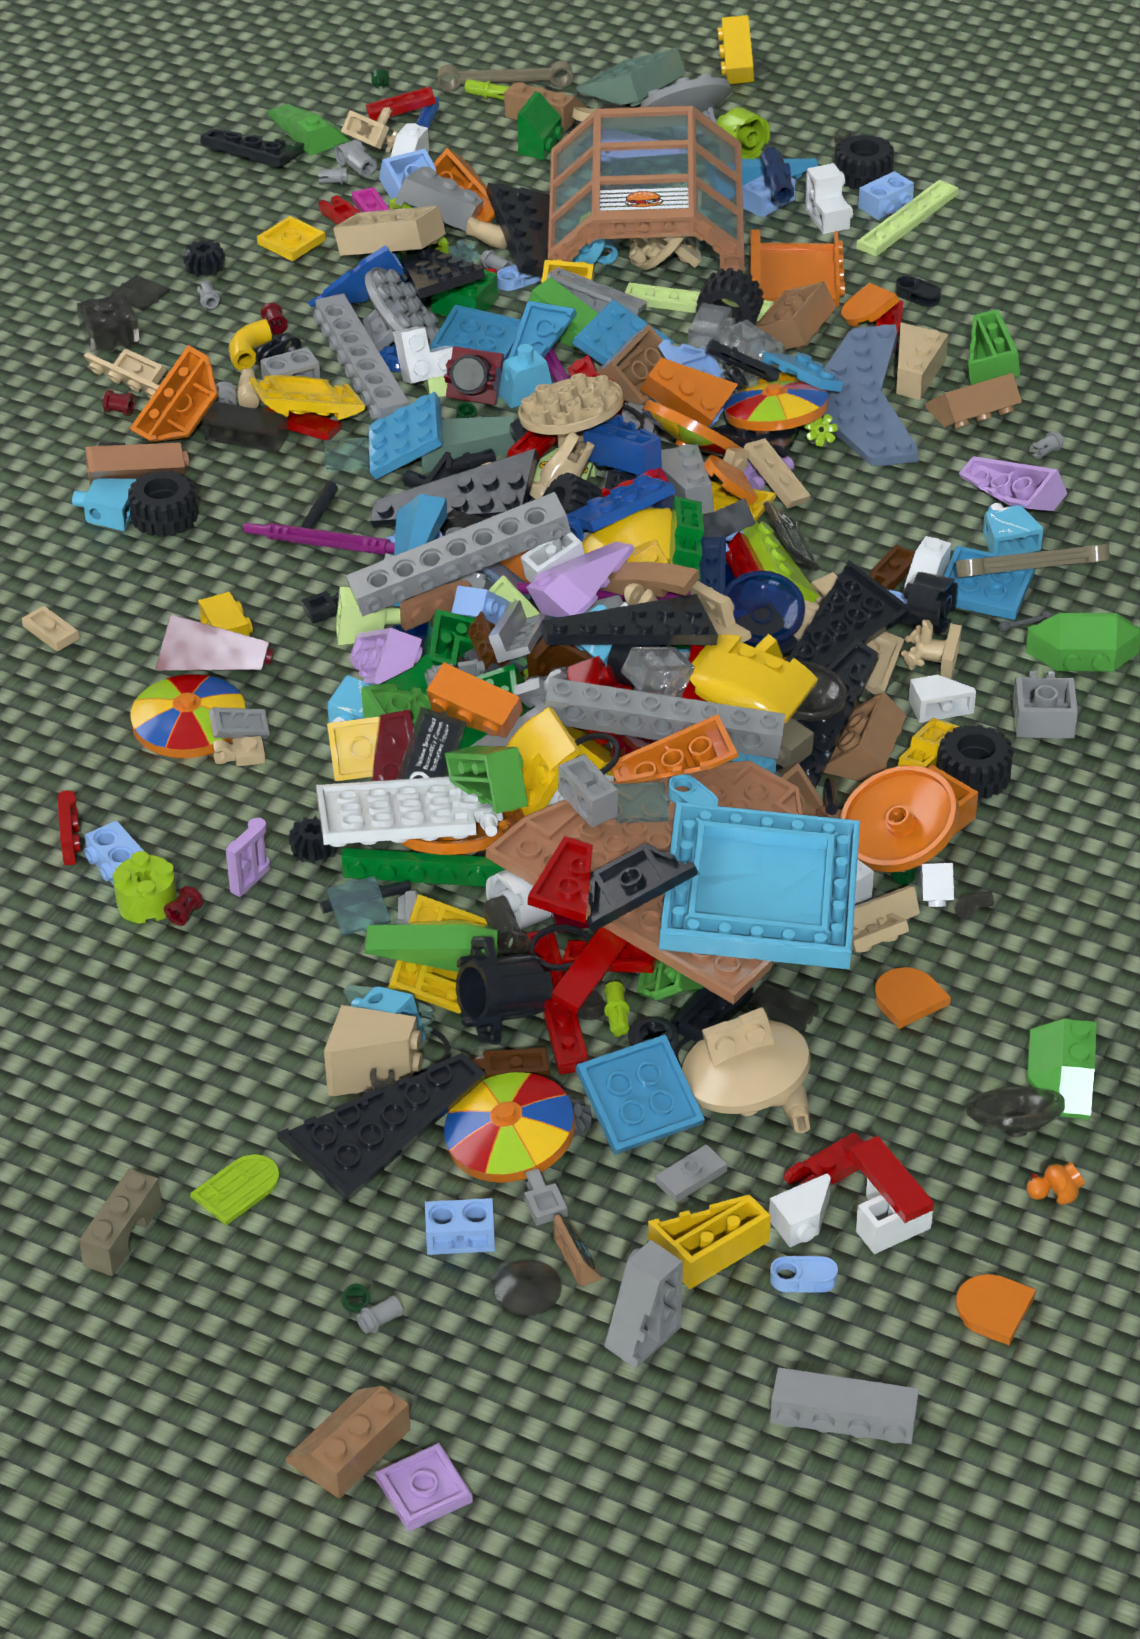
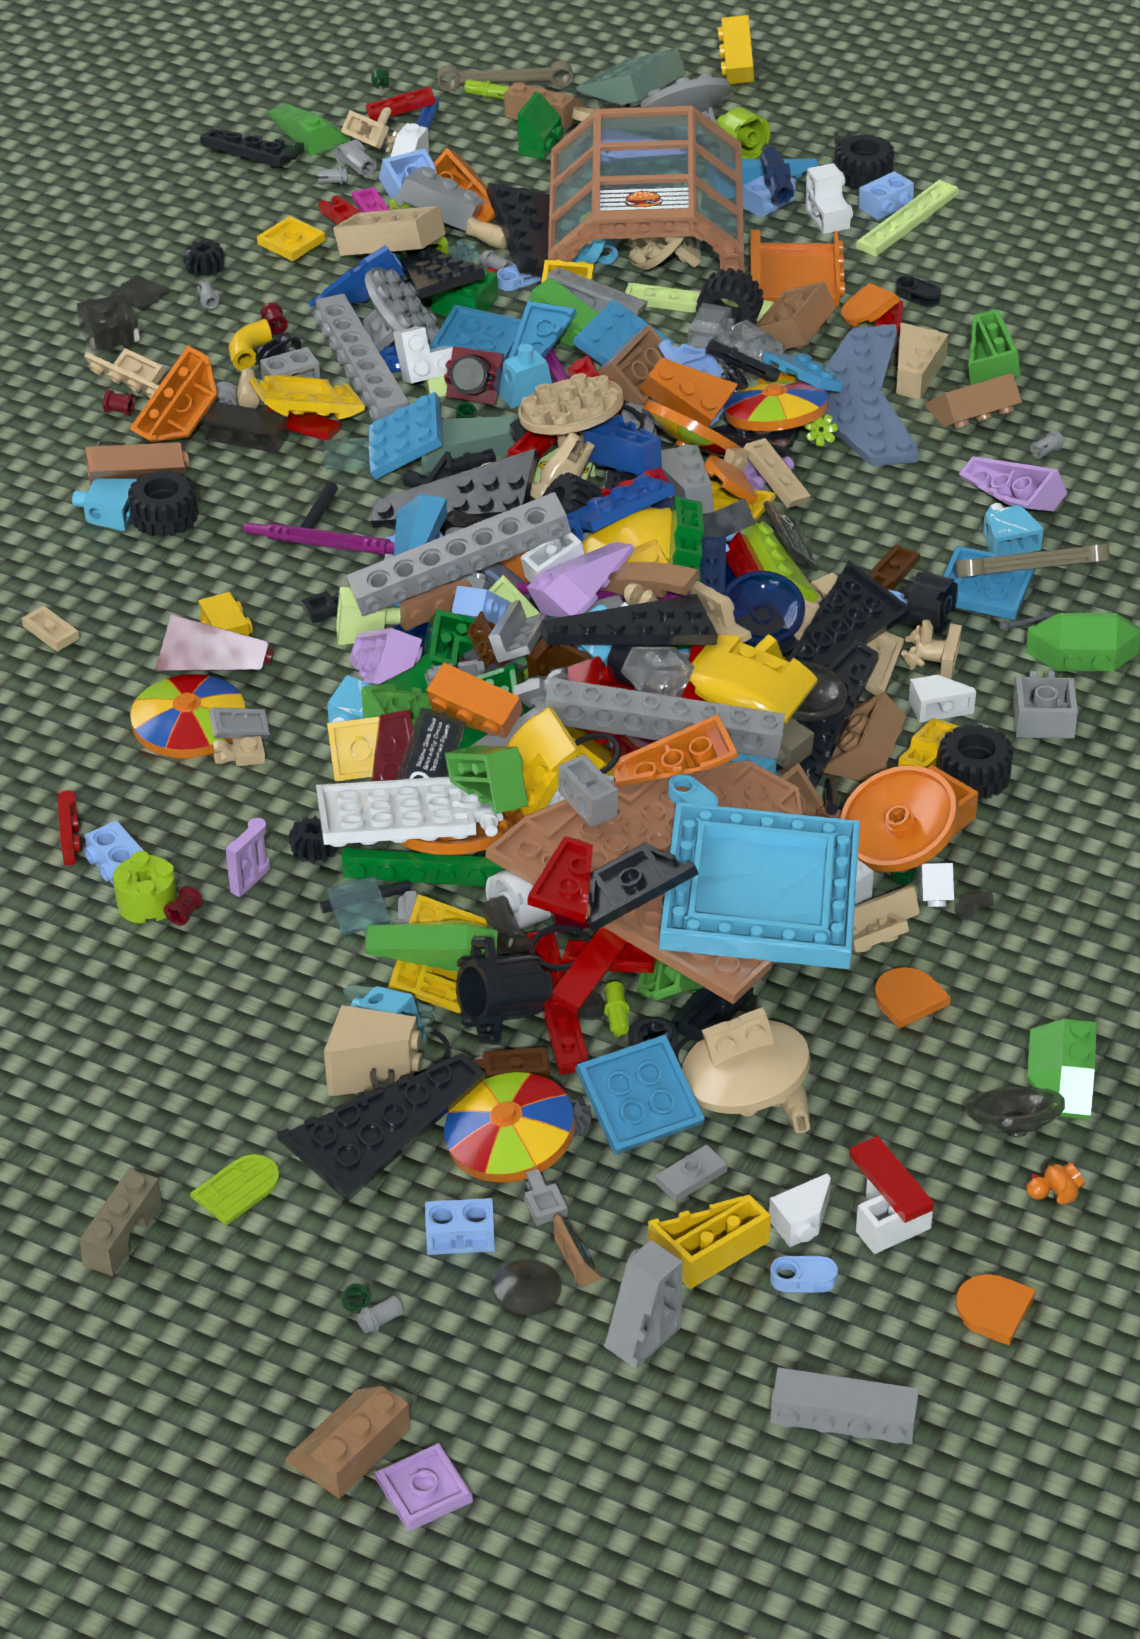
clear light blue piece [613,782,670,823] -> none
clear smoke tile [748,982,819,1032] -> none
red hinge [784,1132,864,1186] -> none
white slope [903,536,951,593] -> none

